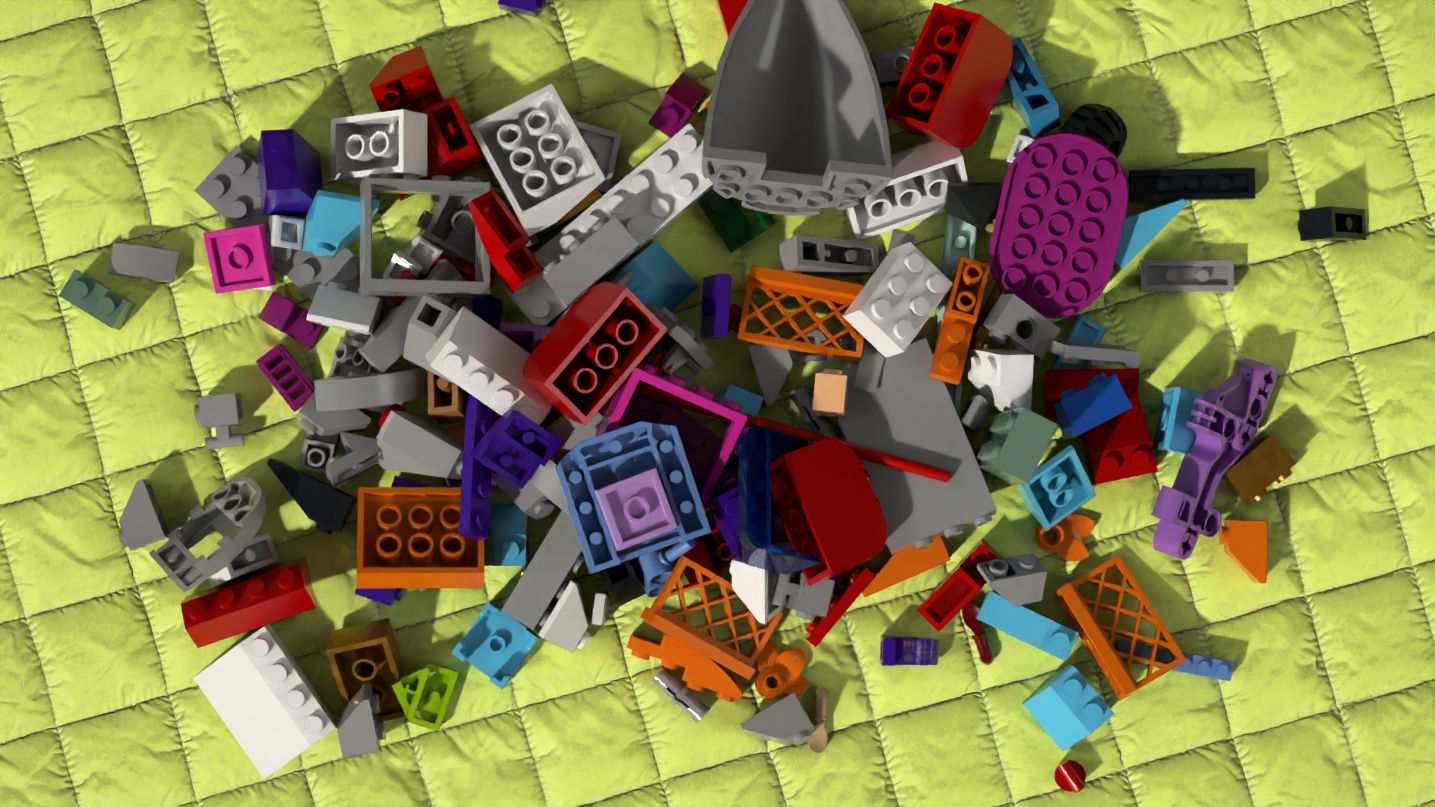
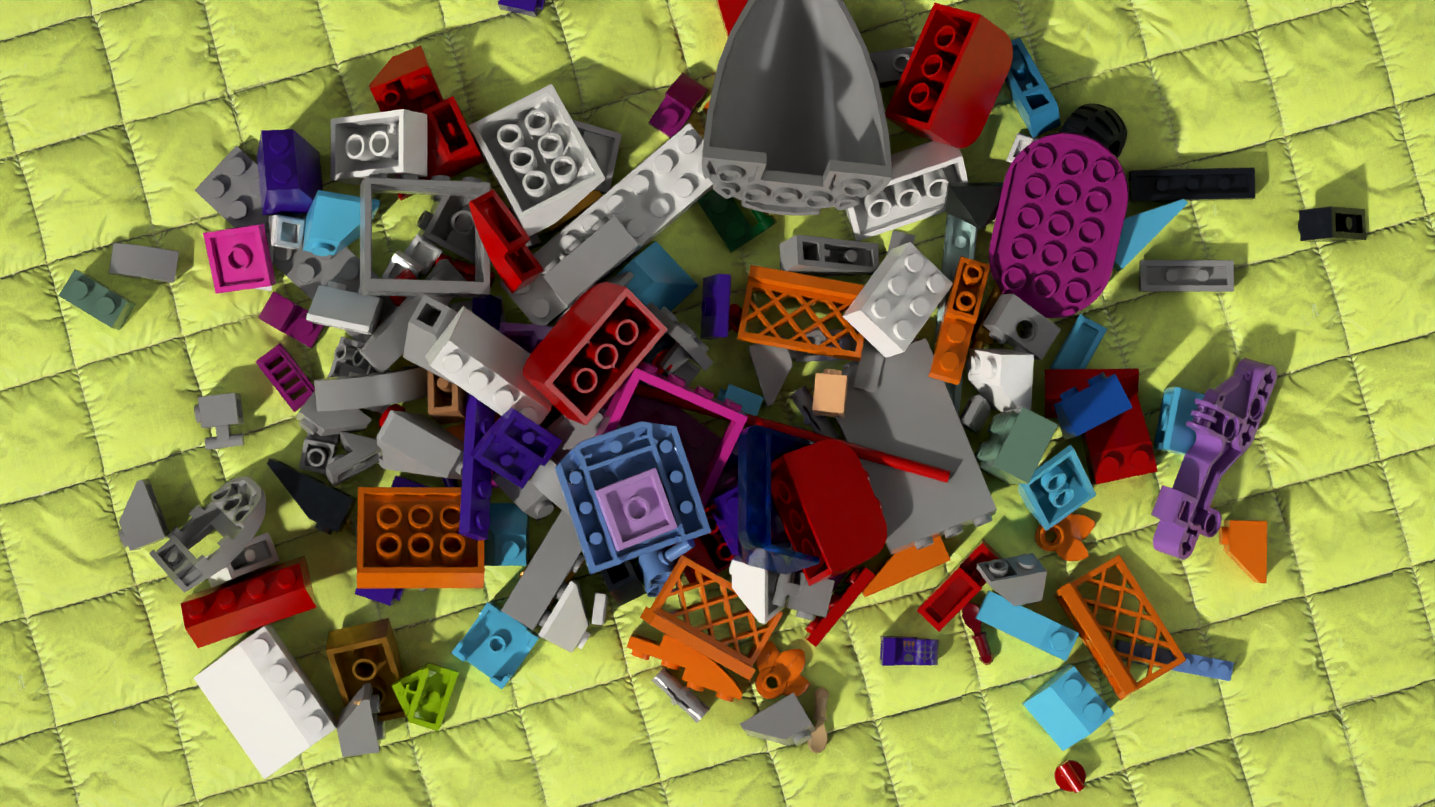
light grey plate [1049,340,1141,369] -> none
pearl gold brick [1222,434,1296,503] -> none

